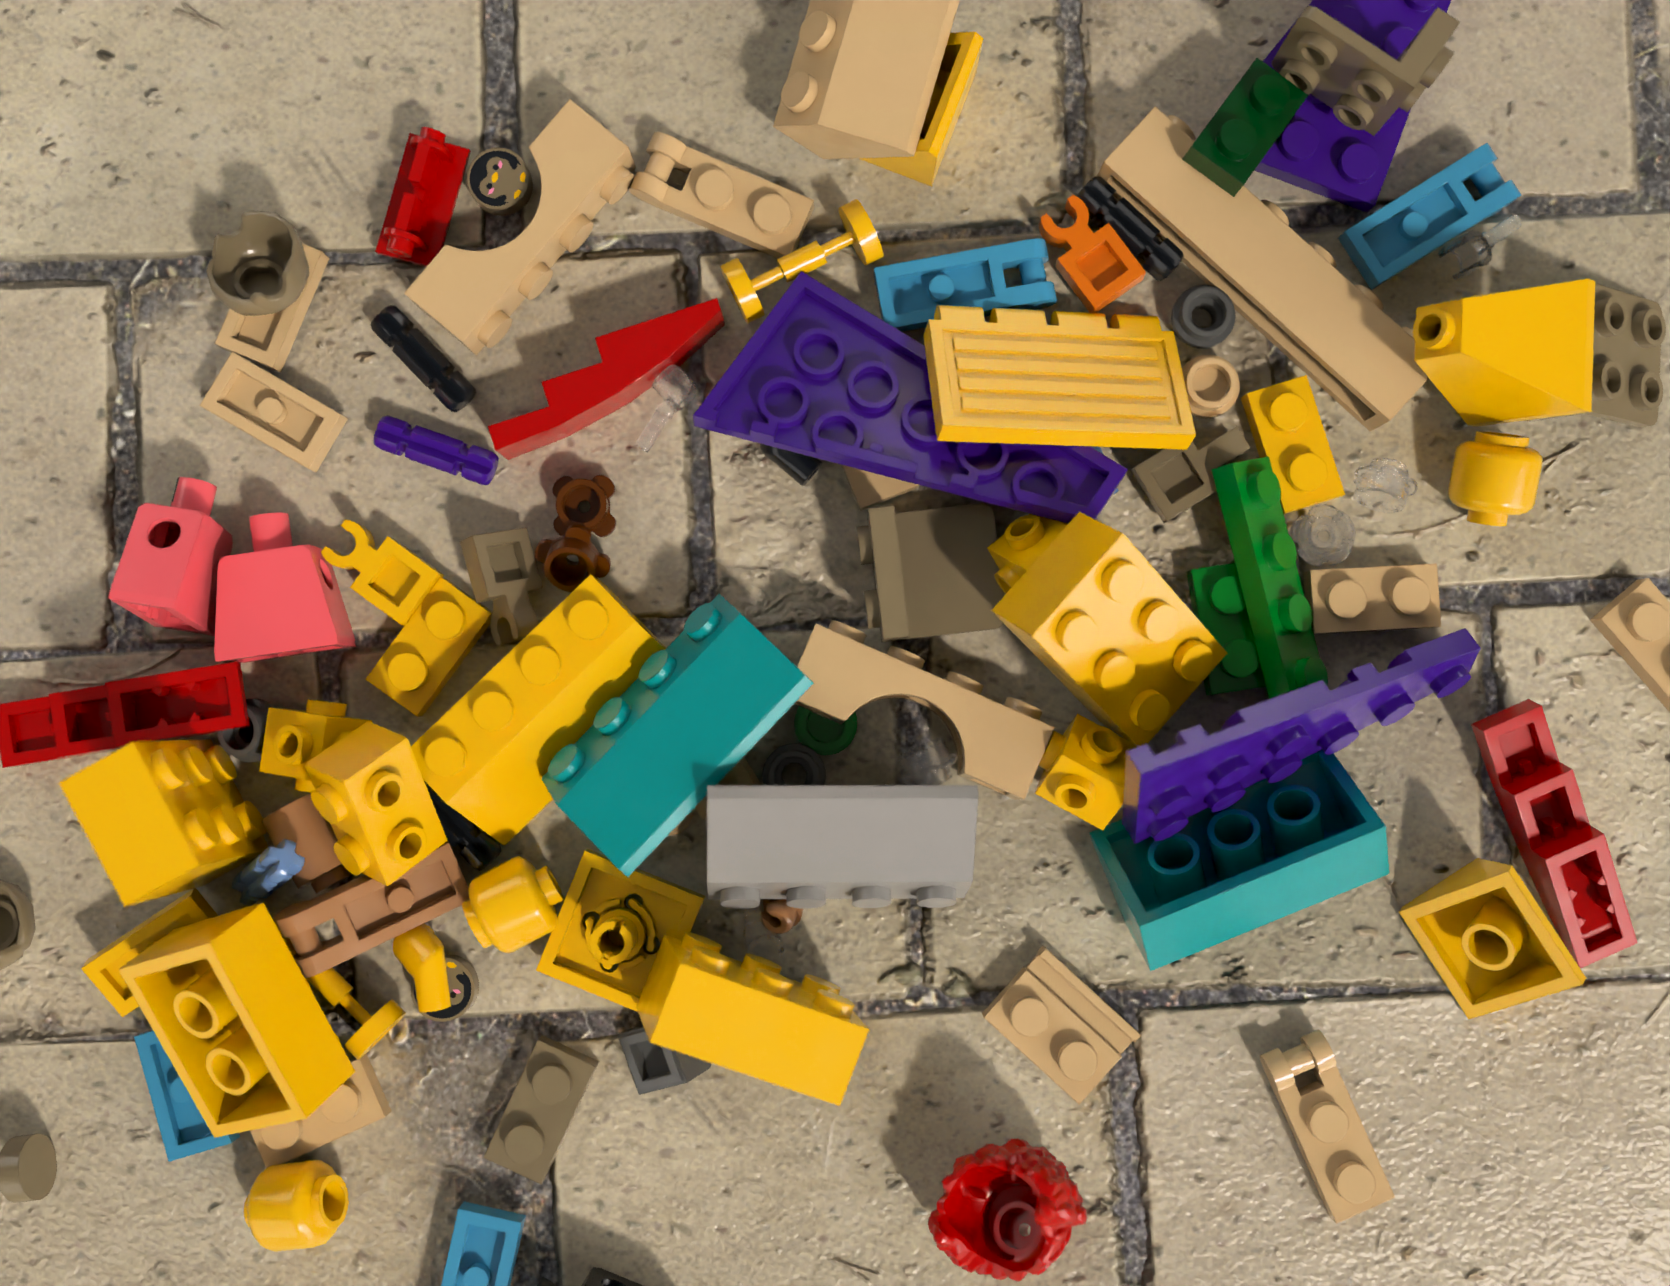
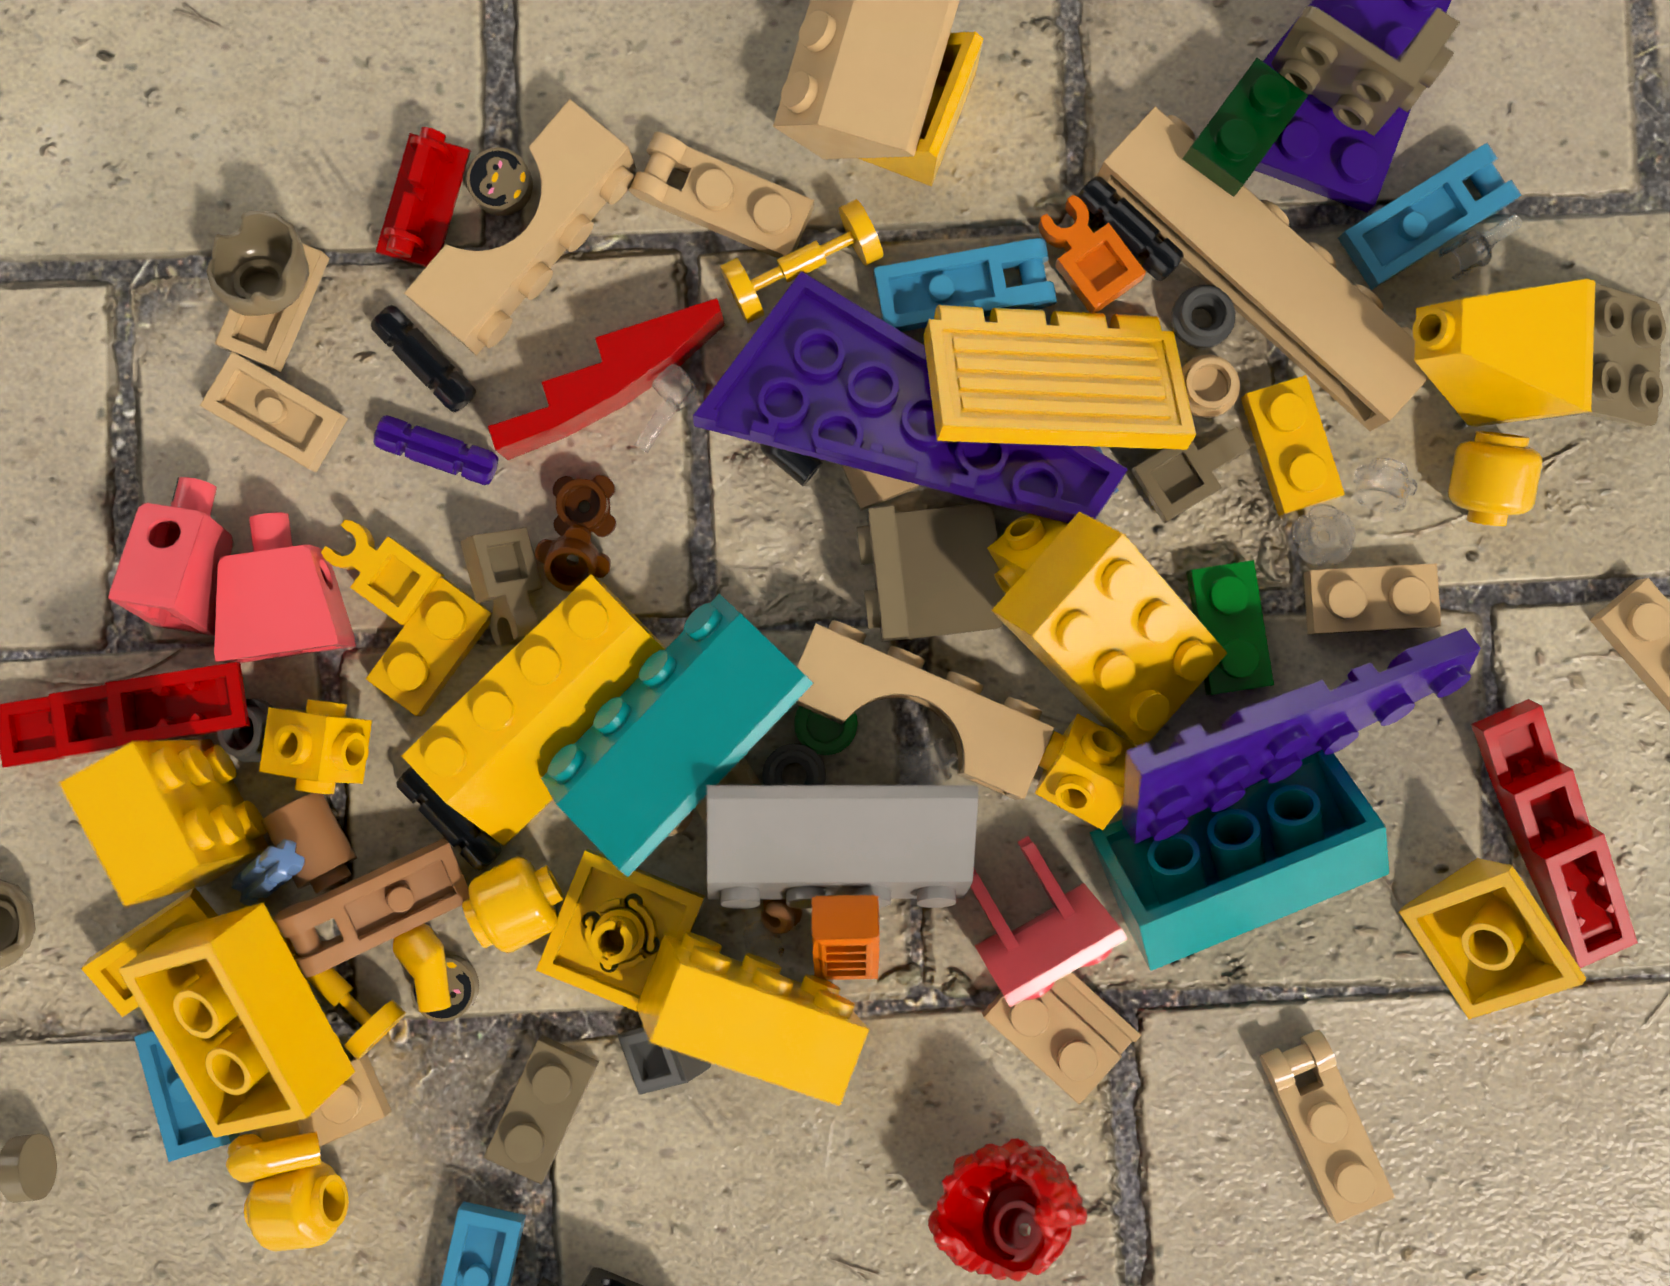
yellow brick [304,721,448,886] -> none
green plate [1211,456,1328,699] -> none
none -> yellow arm [226,1131,321,1183]
none -> orange slope [812,895,880,980]
none -> coral plate [970,836,1127,1007]

